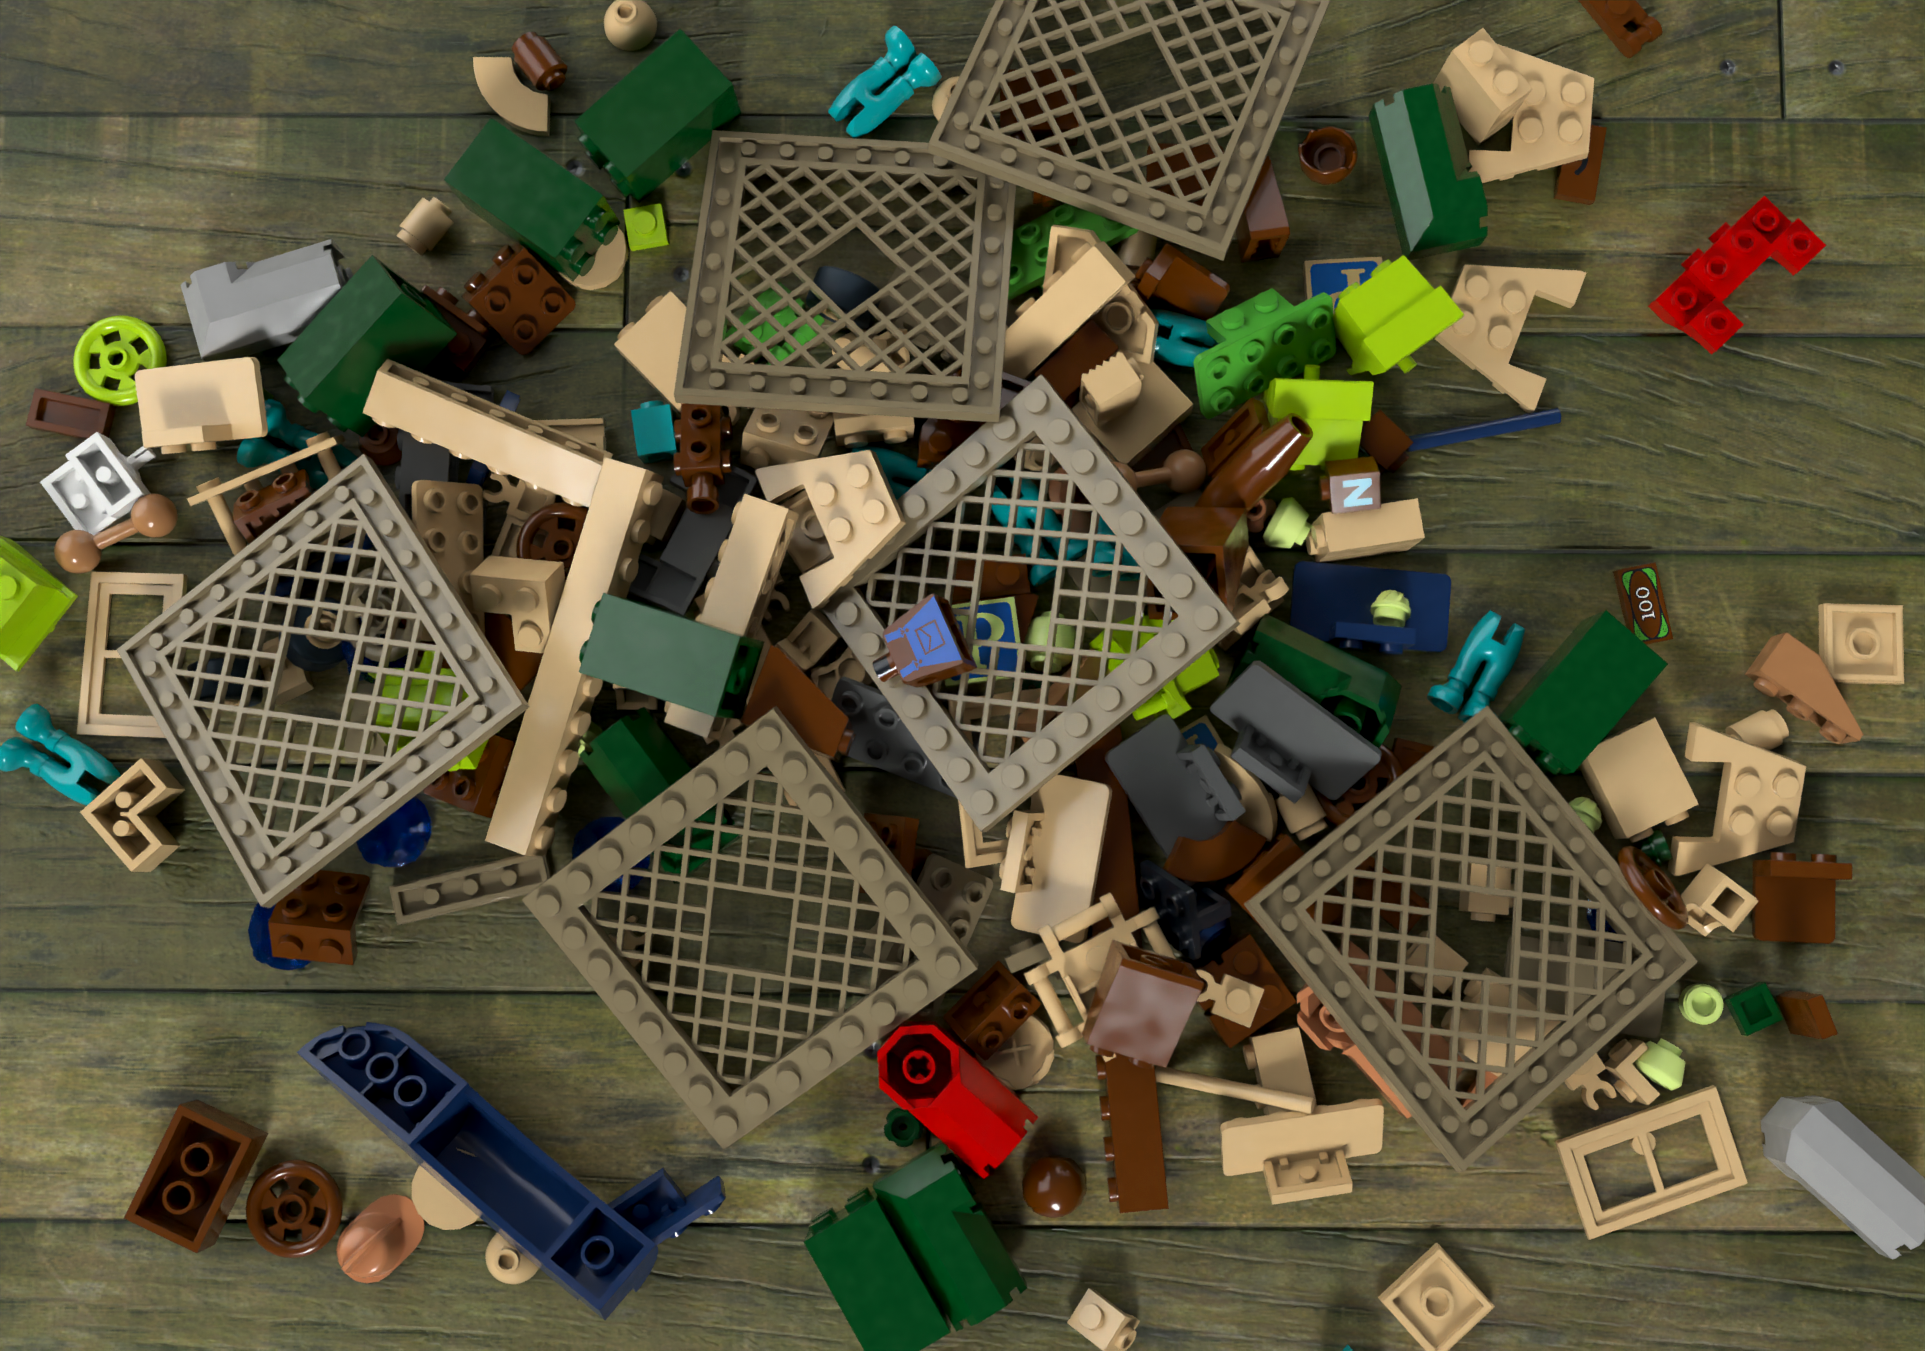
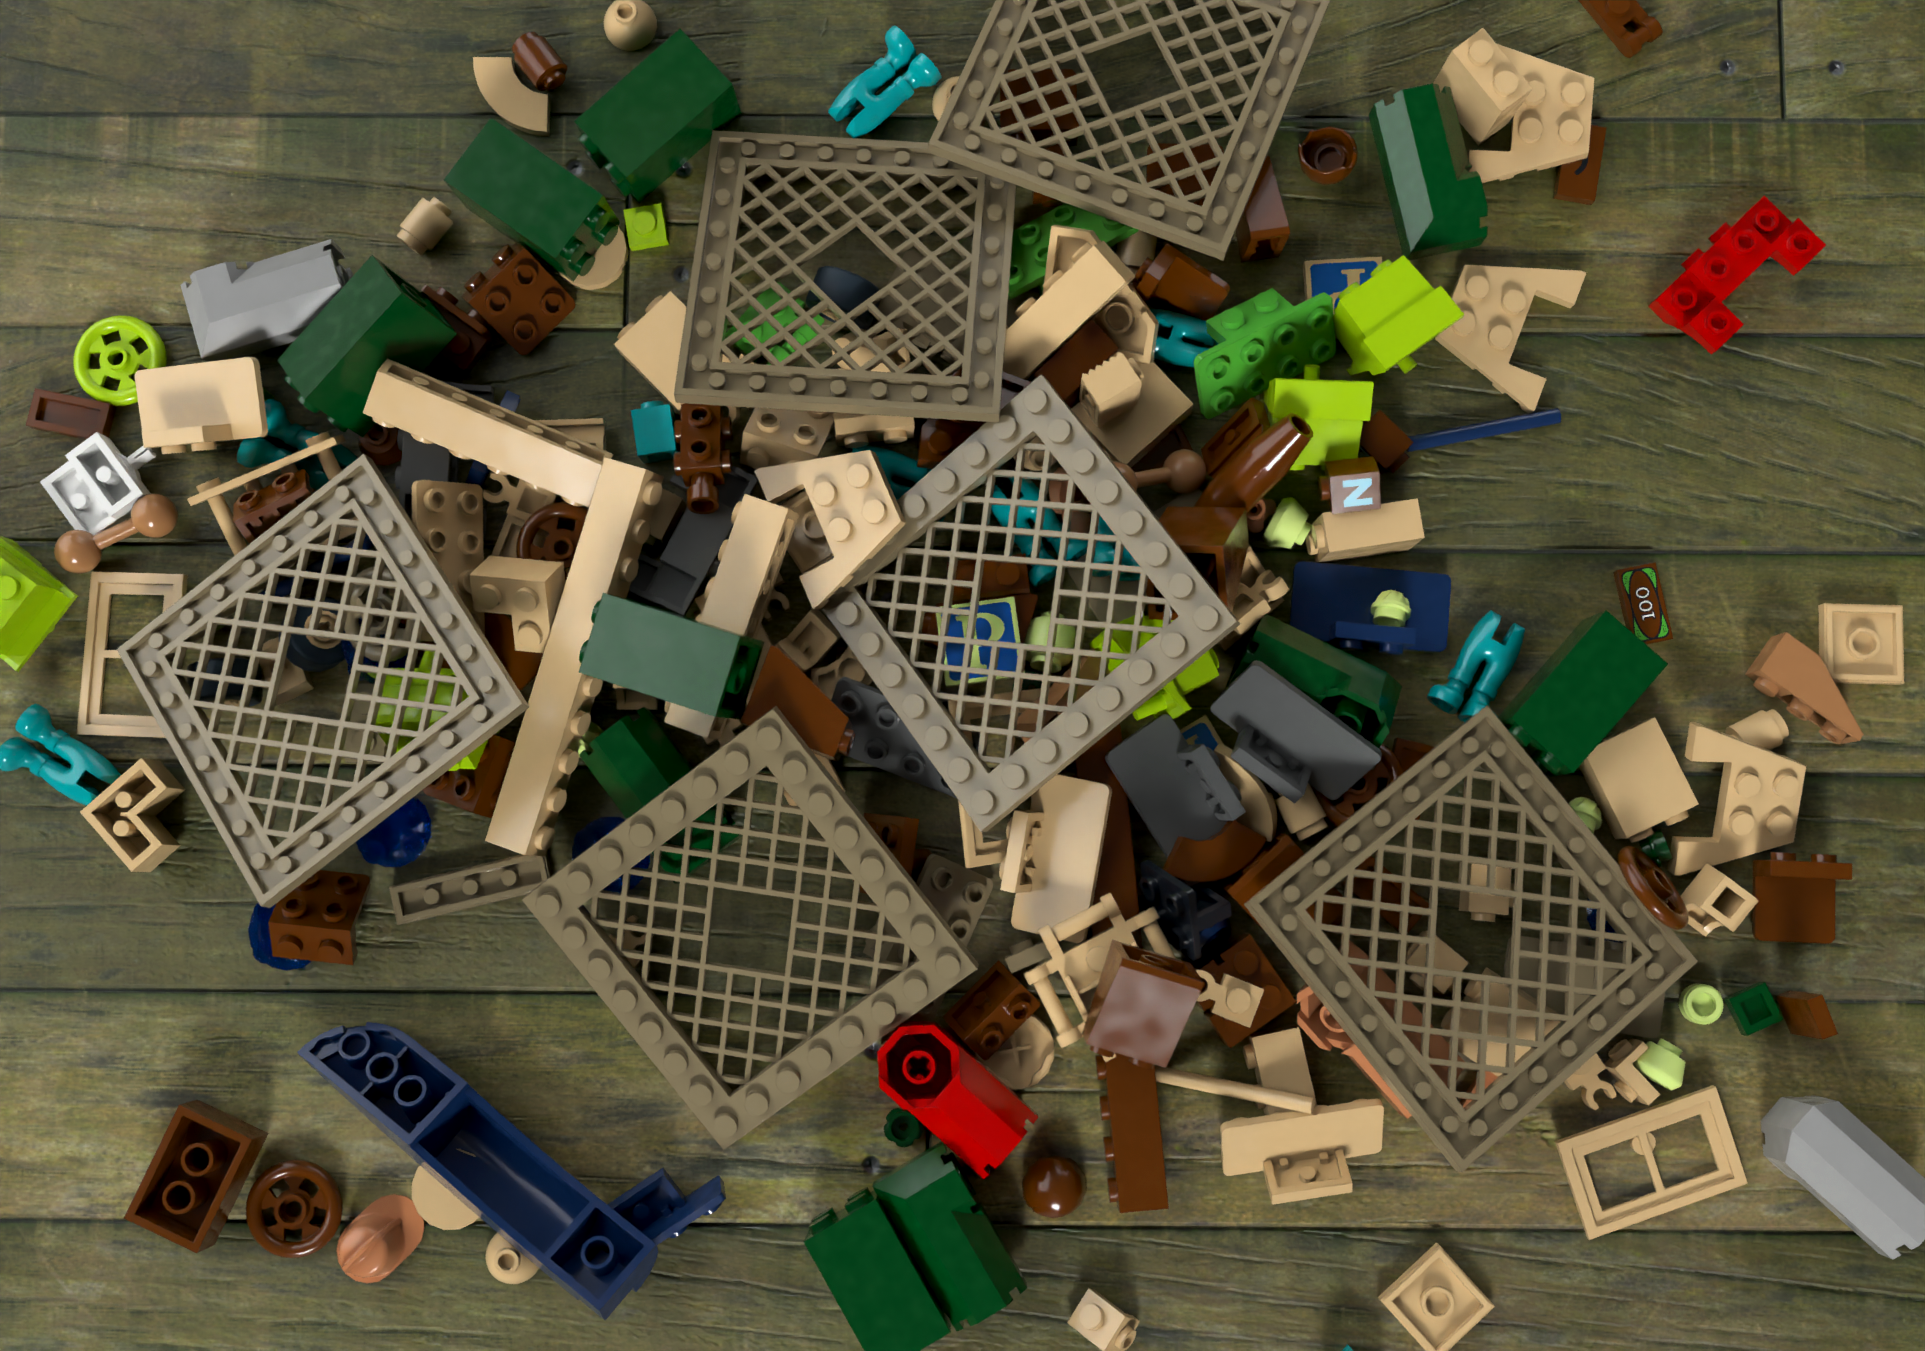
torso [873,593,977,687] -> none

